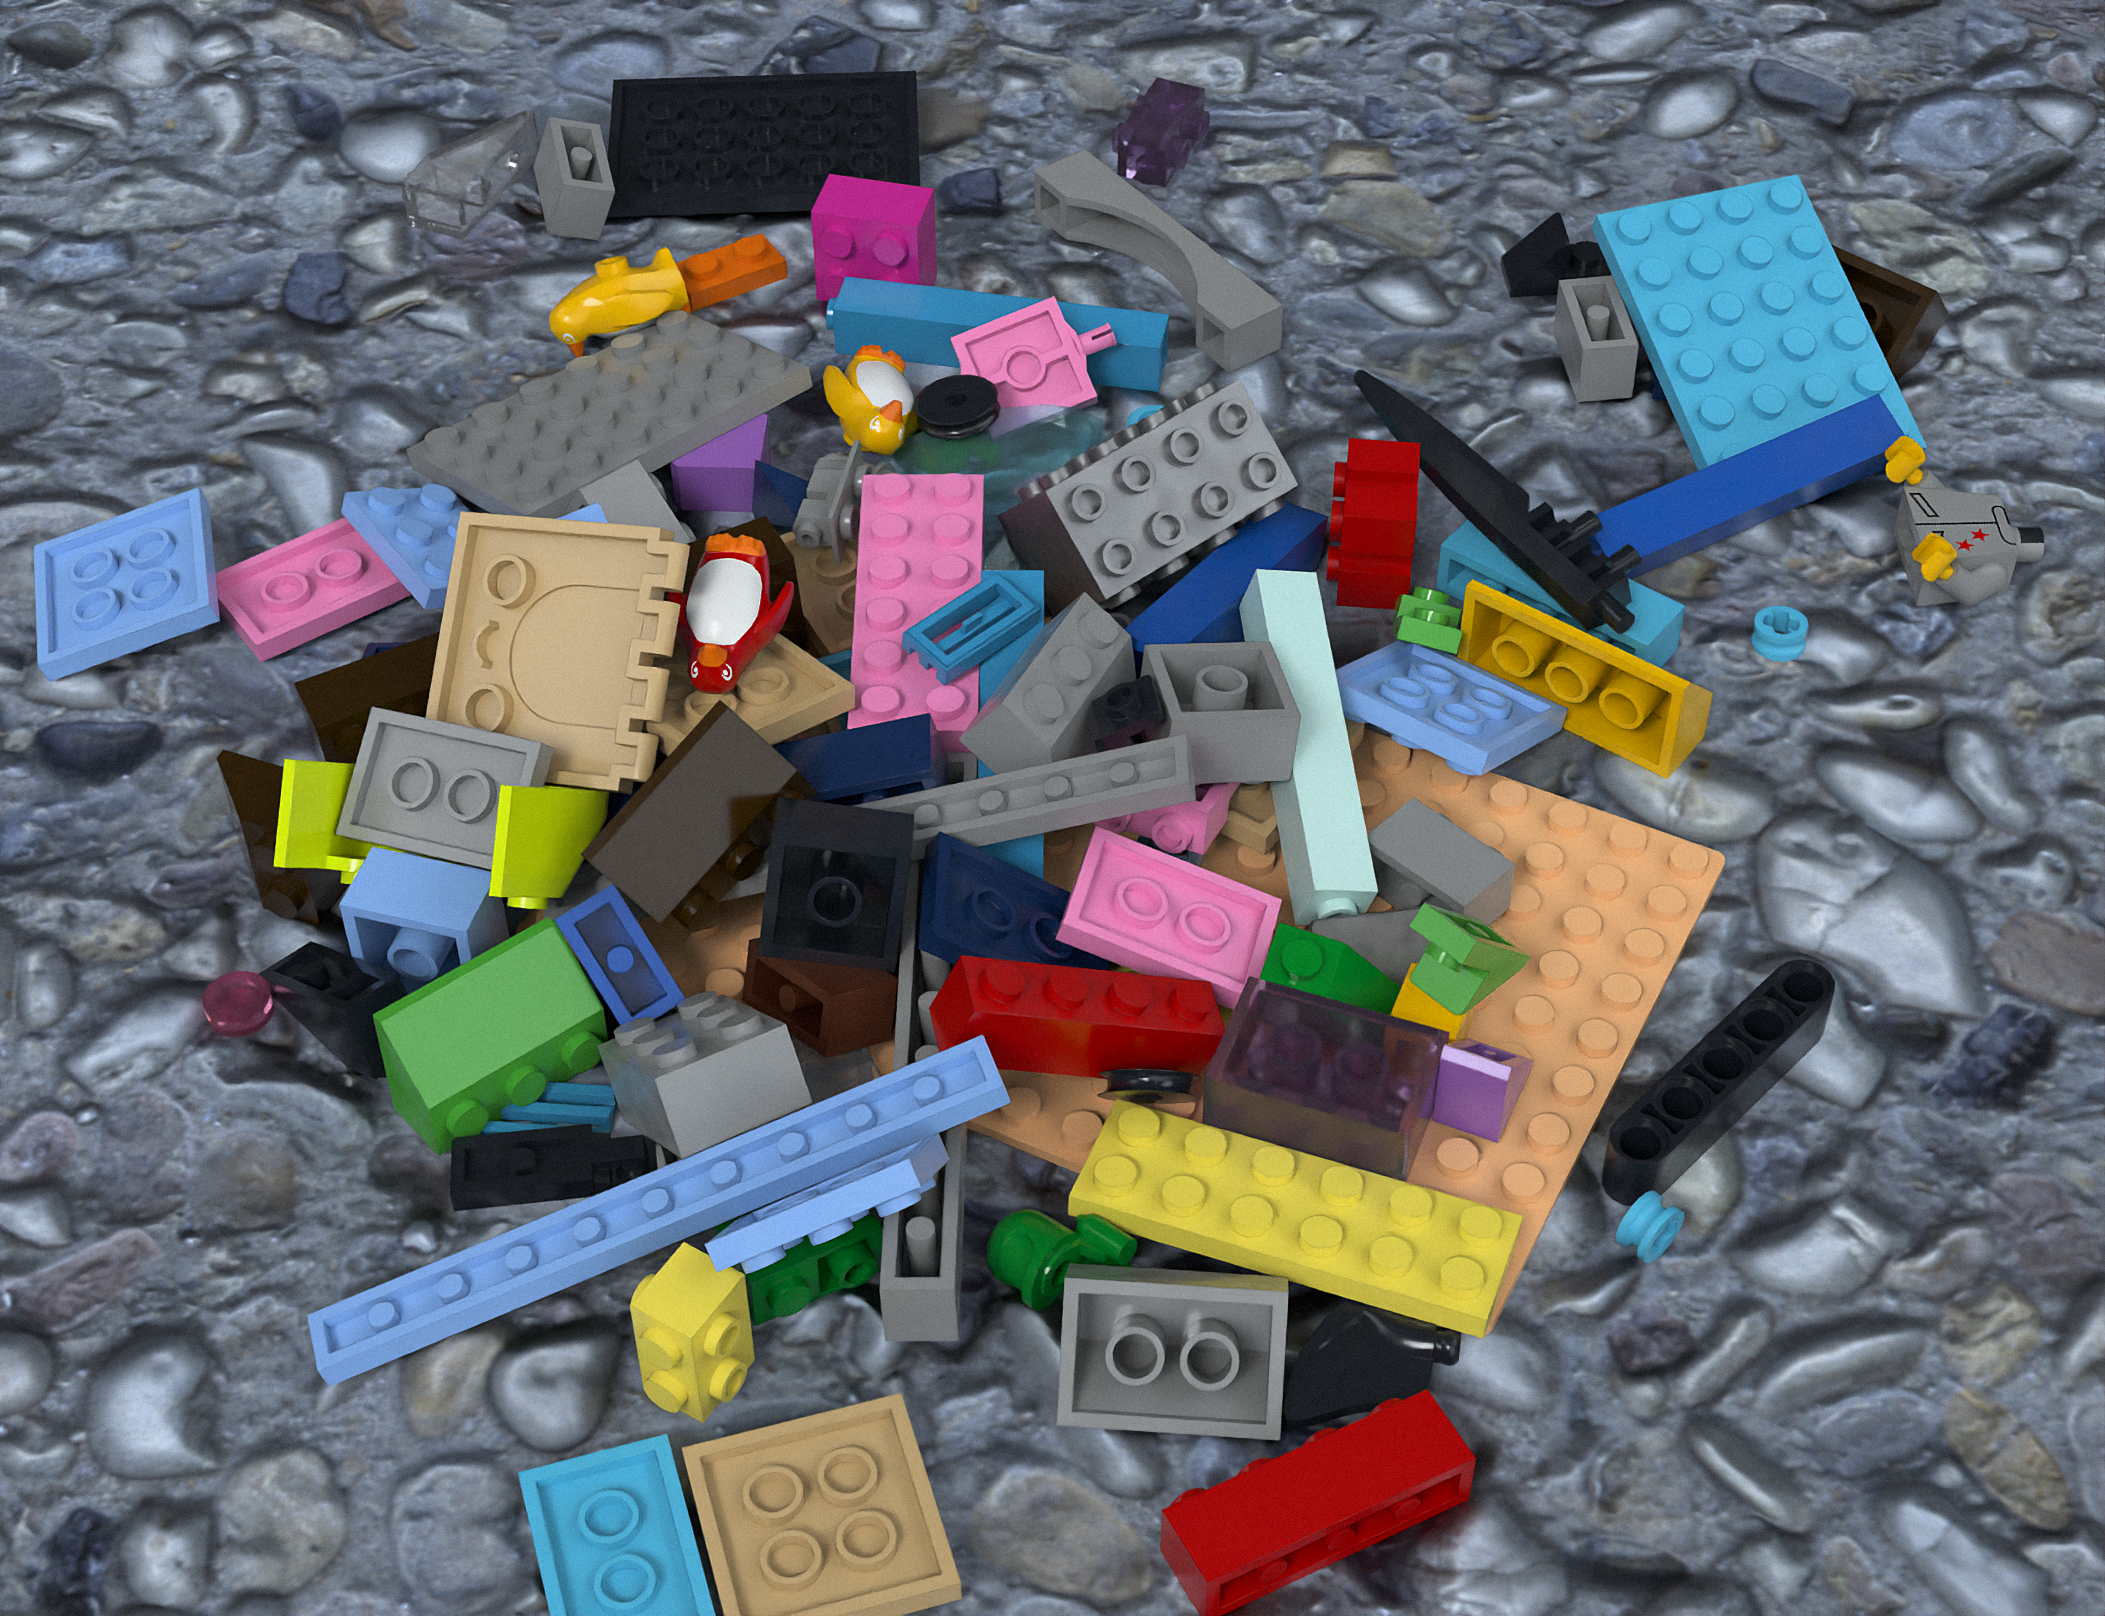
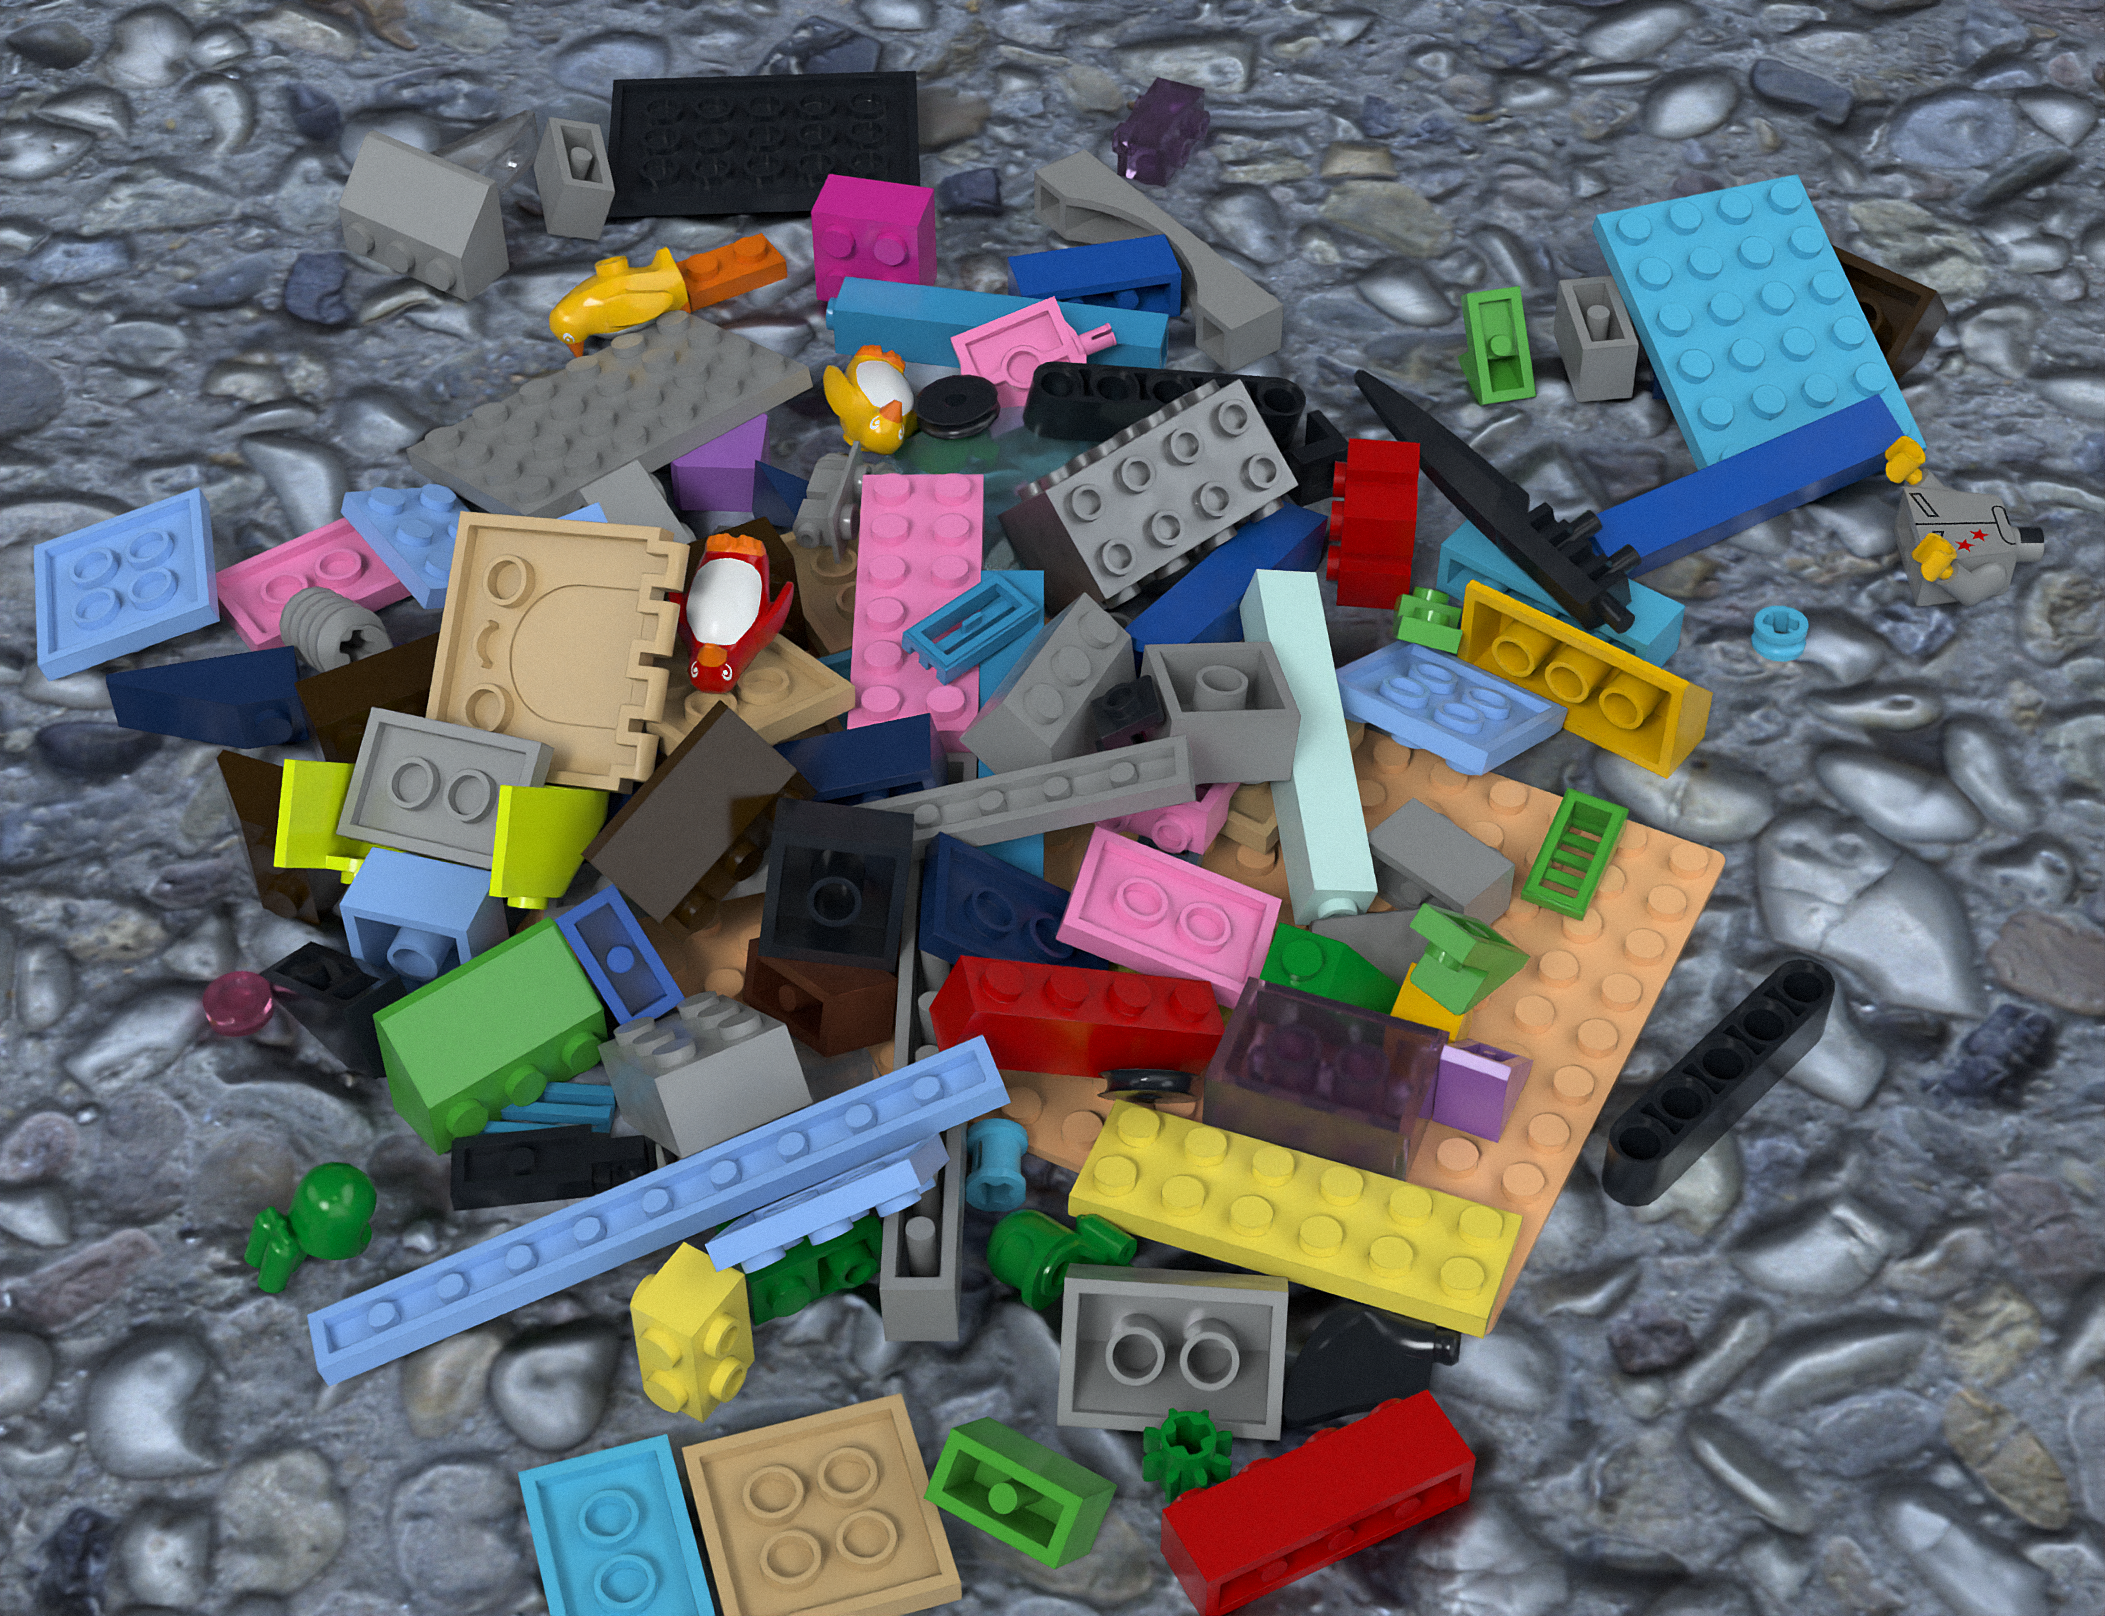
black slope [1500,212,1612,298] -> none
medium azure bush [1616,1190,1685,1264] -> none
none -> dark blue slope [106,645,309,750]
none -> green piece [244,1161,377,1293]
none -> light grey piece [279,586,394,673]
none -> light grey slope [338,130,510,302]
none -> bright green brick [923,1416,1117,1570]
none -> medium azure bush [965,1118,1029,1212]
none -> blue brick [1007,234,1182,318]
none -> black beam [1022,361,1306,452]
none -> green gear [1142,1408,1233,1503]
none -> black panel [1282,409,1349,507]
none -> bright green slope [1458,286,1536,406]
none -> bright green slope [1520,788,1629,921]

